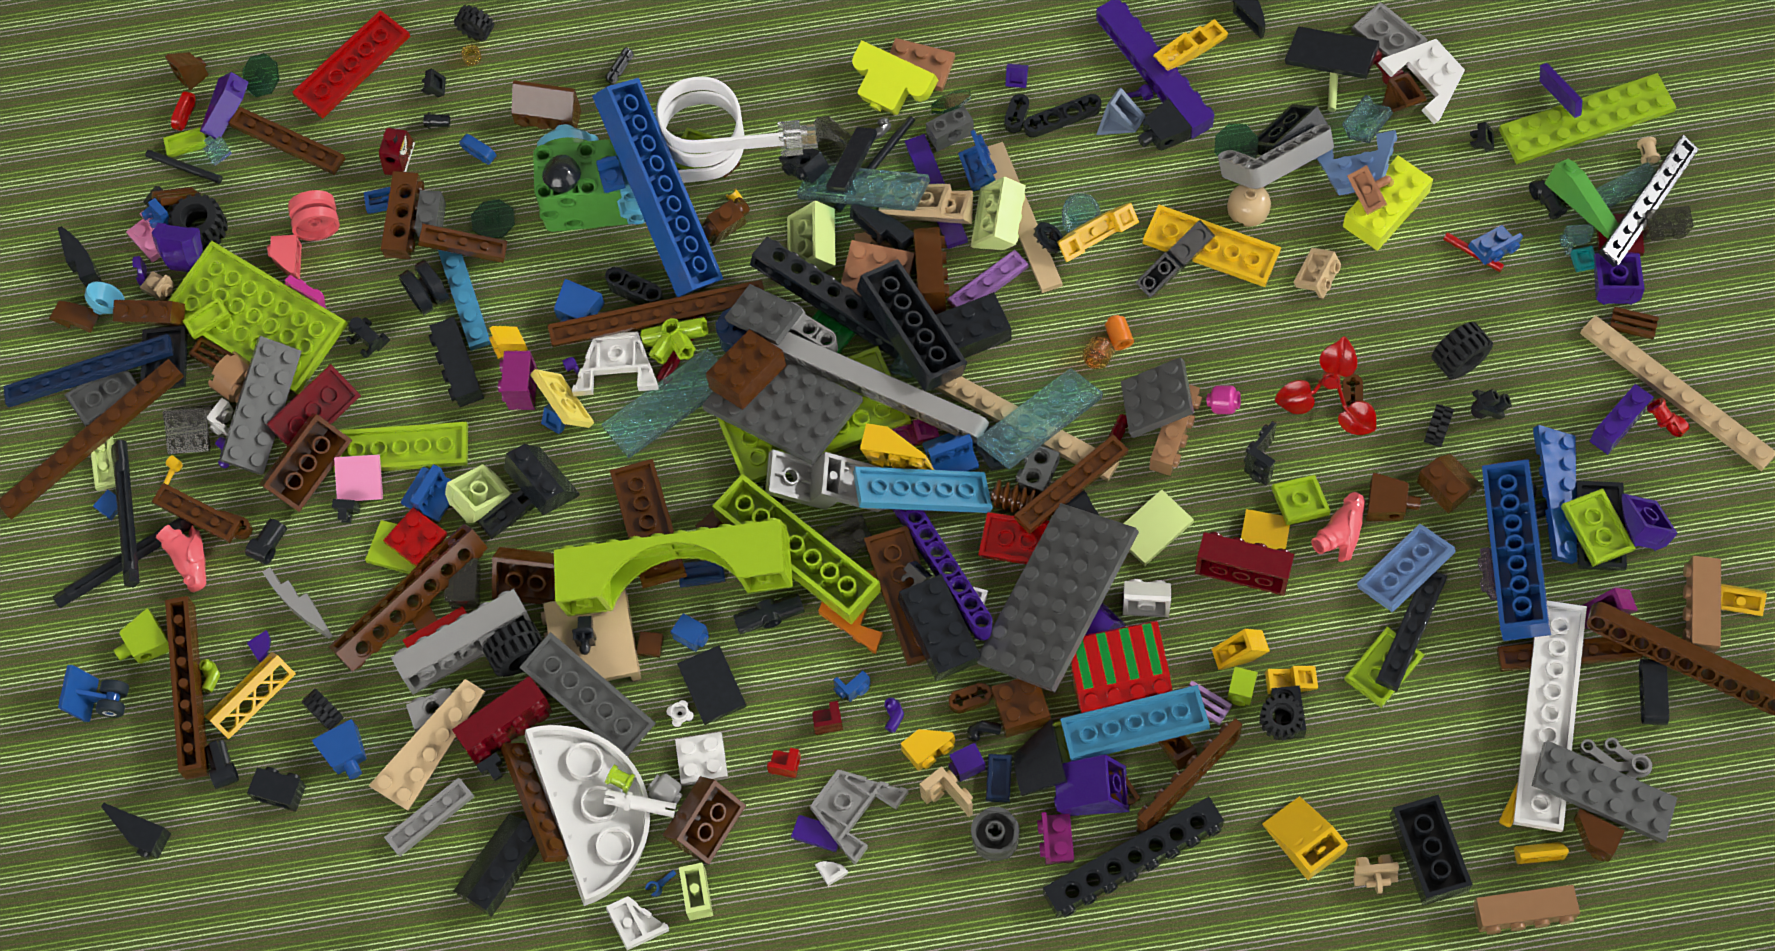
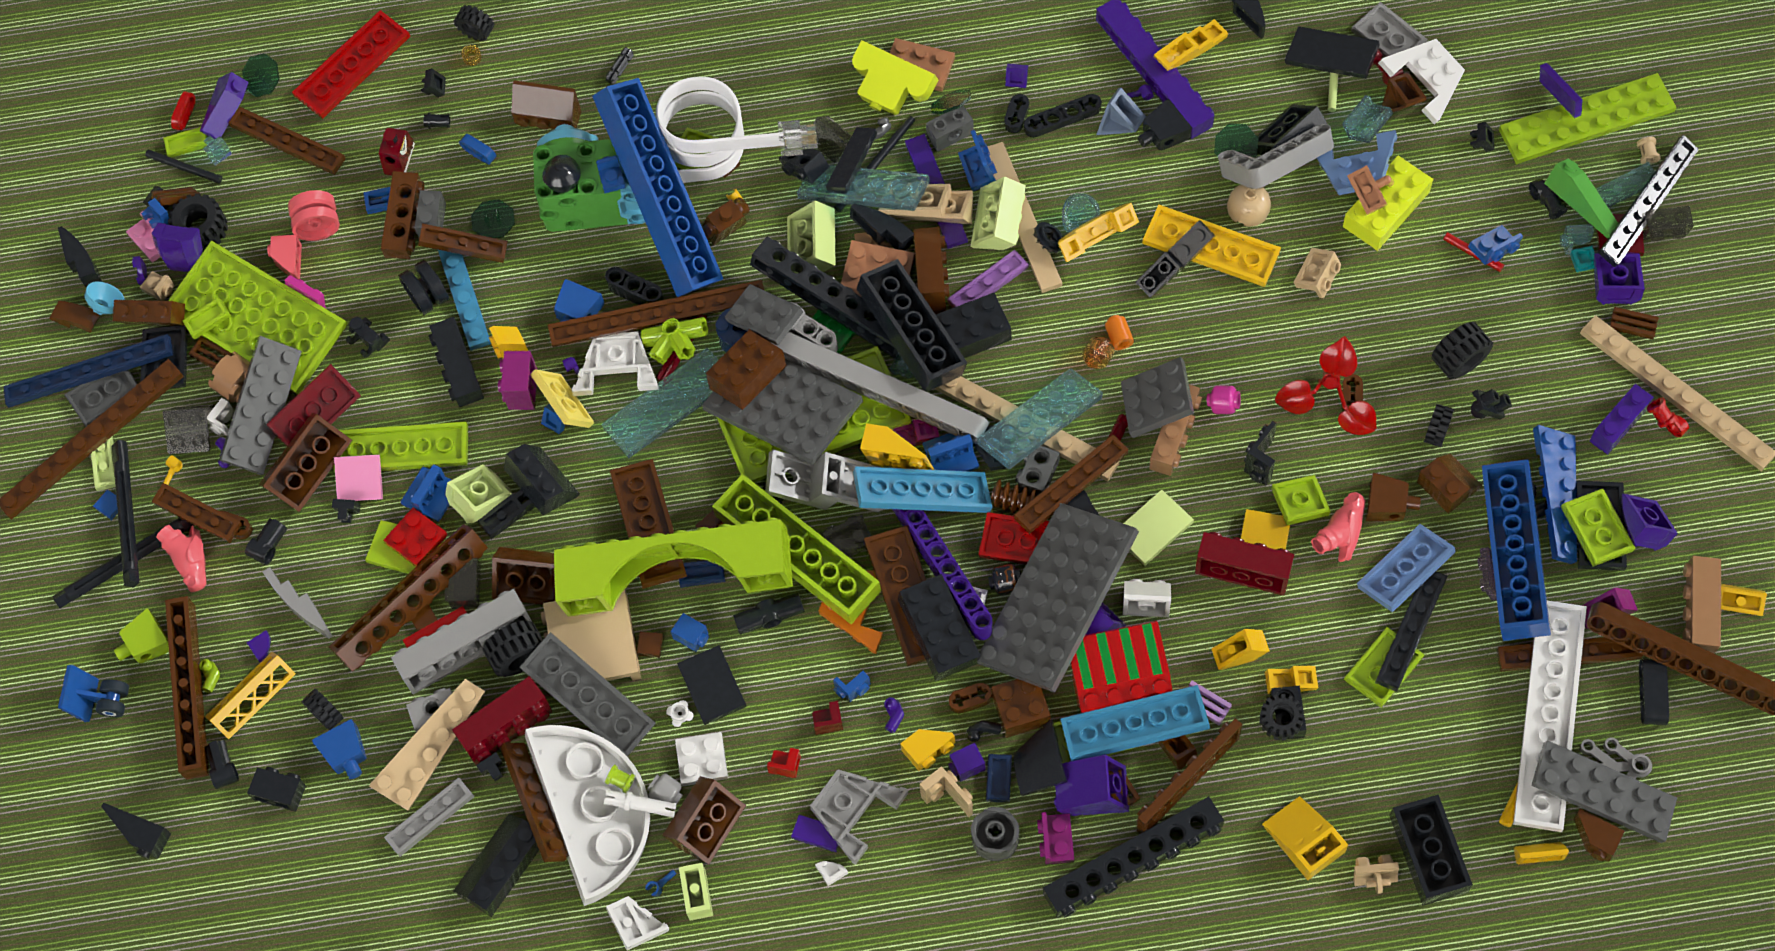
reddish brown slope [165,52,209,91] -> none
black piece [572,616,597,655] -> none
black tile [902,561,932,586] -> none
lime brick [1227,667,1258,706] -> none
medium nougat brick [1473,885,1580,934] -> none
none -> black head [988,564,1022,596]

